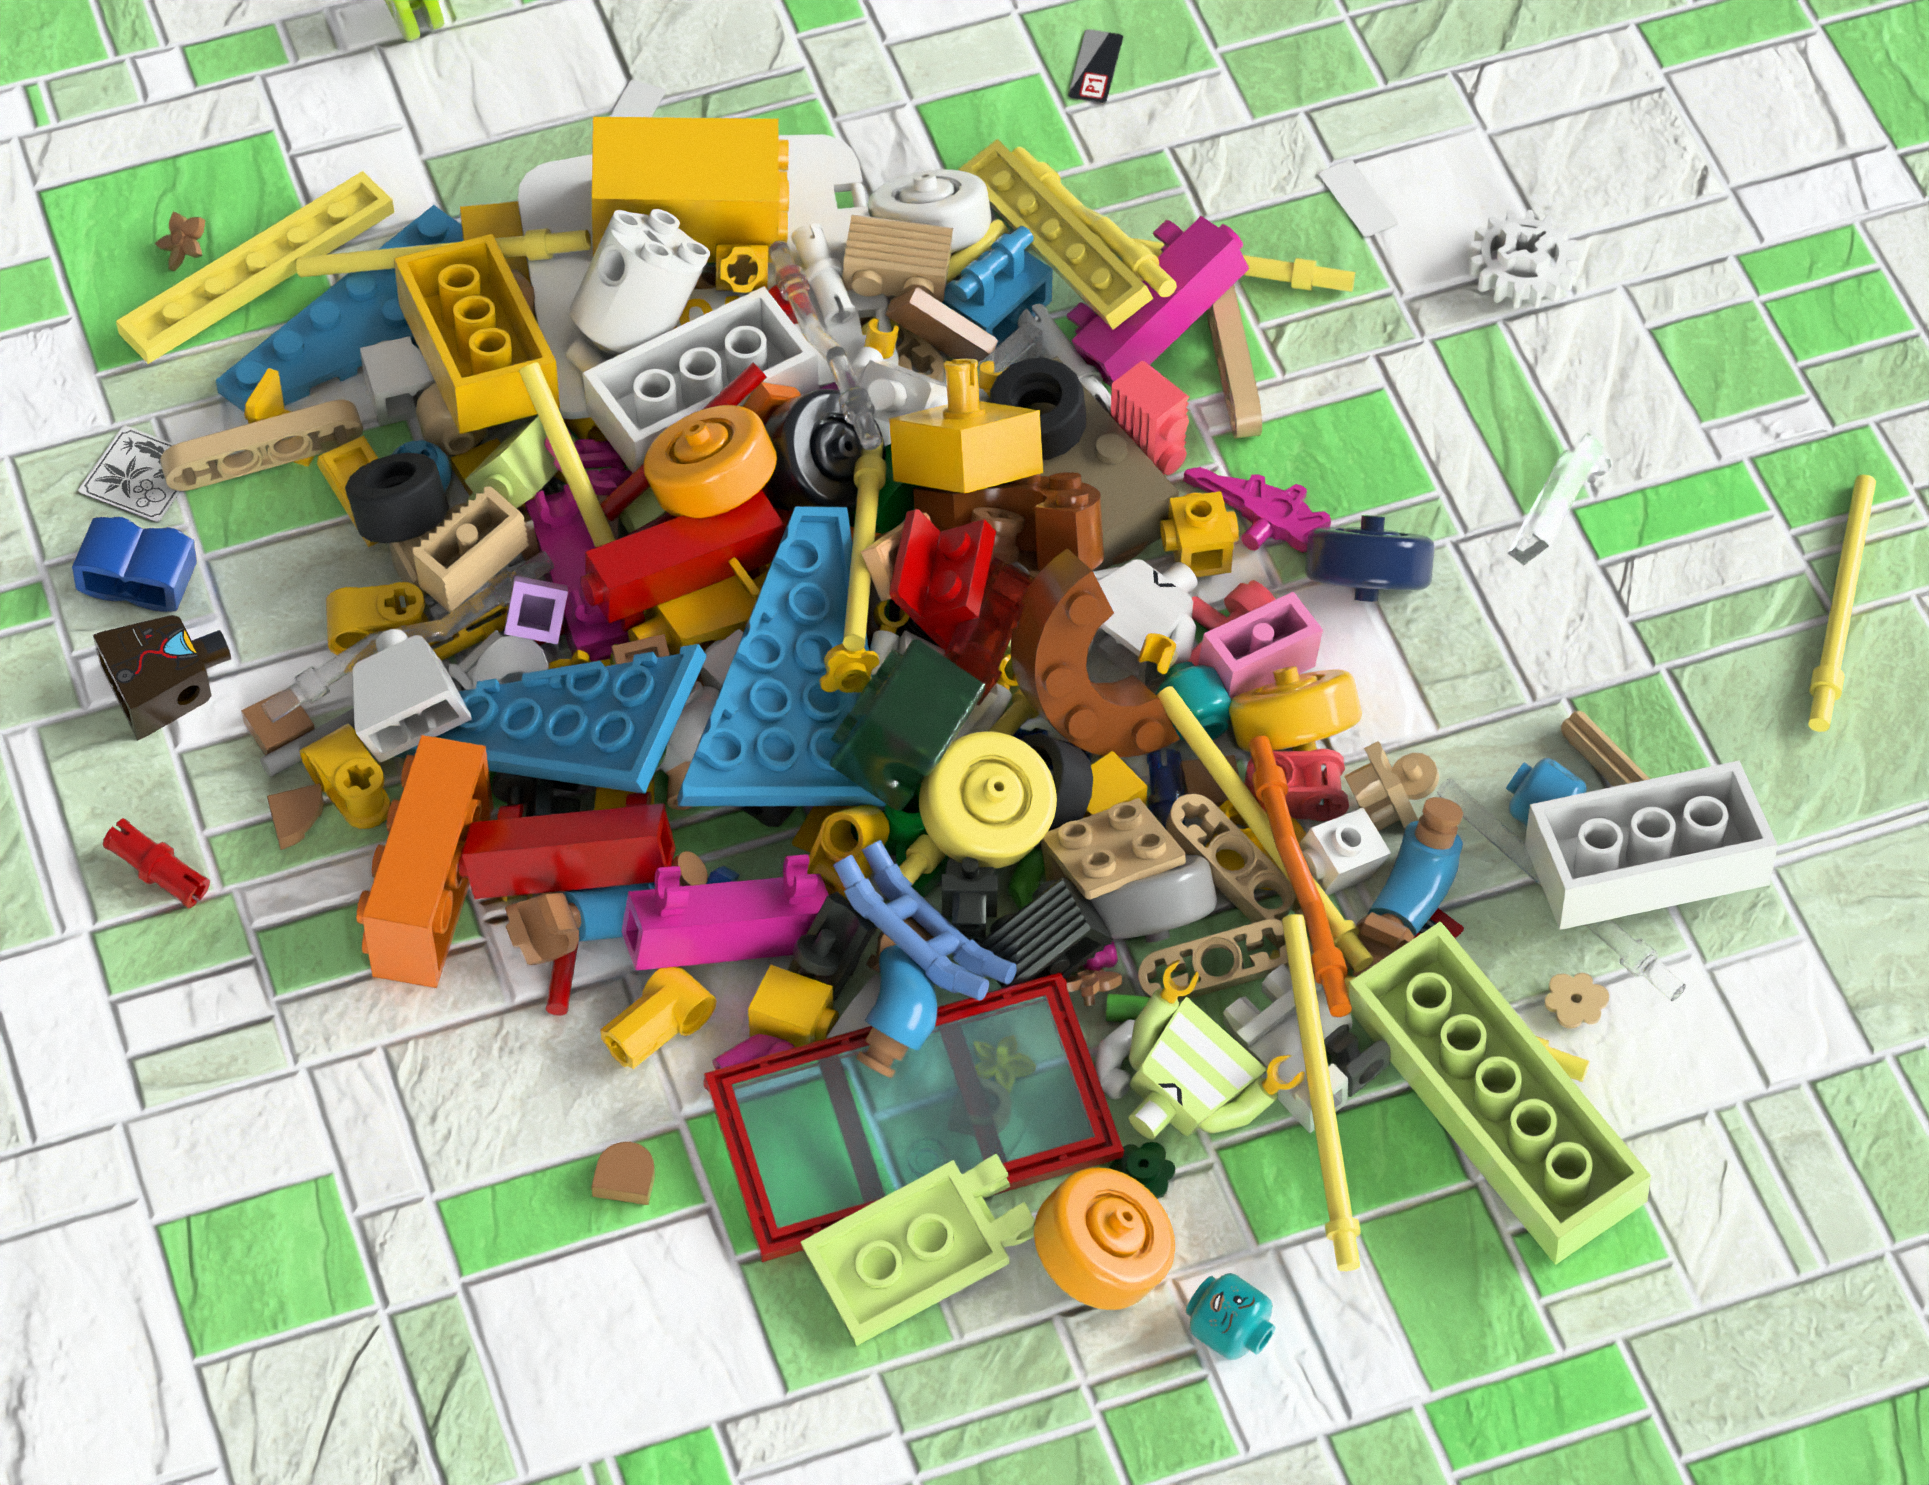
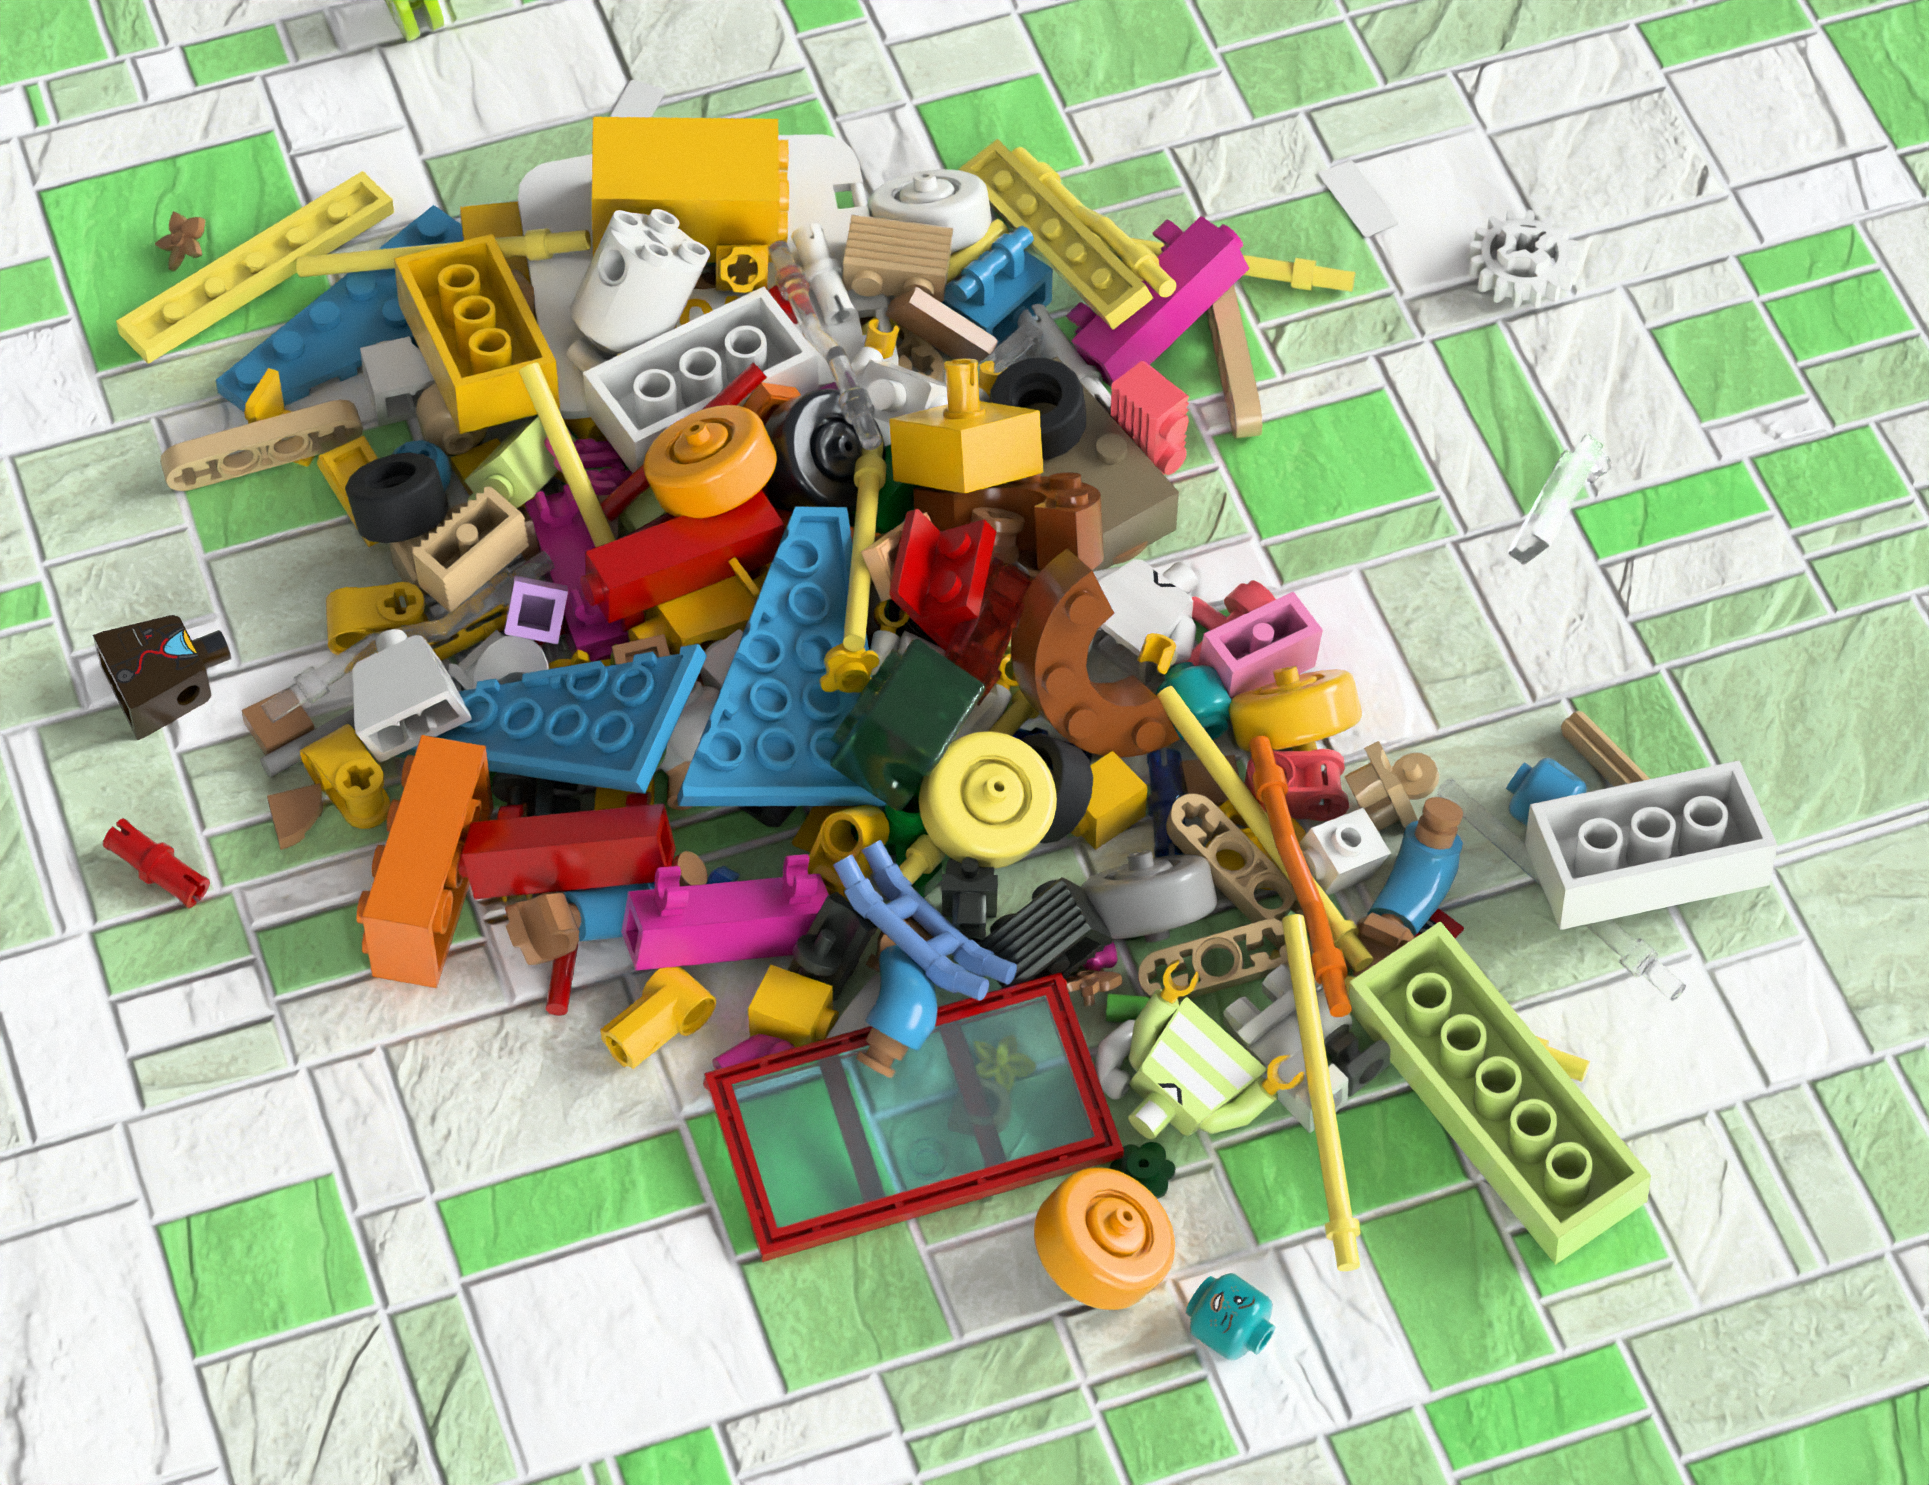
blue brick [72,517,197,612] -> none
white sticker [78,426,180,522] -> none
medium nougat tile [591,1142,655,1205] -> none
yellowish green tile [801,1154,1036,1346] -> none
bright green arm [1007,847,1045,911] -> none
tan bracket [1041,798,1186,899] -> none
sticker [1068,29,1123,103] -> none
yellow brick [1160,491,1239,578] -> none
dark pink piece [1183,467,1331,553] -> none
dark blue wheel [1305,515,1435,602] -> none
tan plant [1544,973,1609,1029] -> none
light yellow bar [1808,475,1876,732] -> none

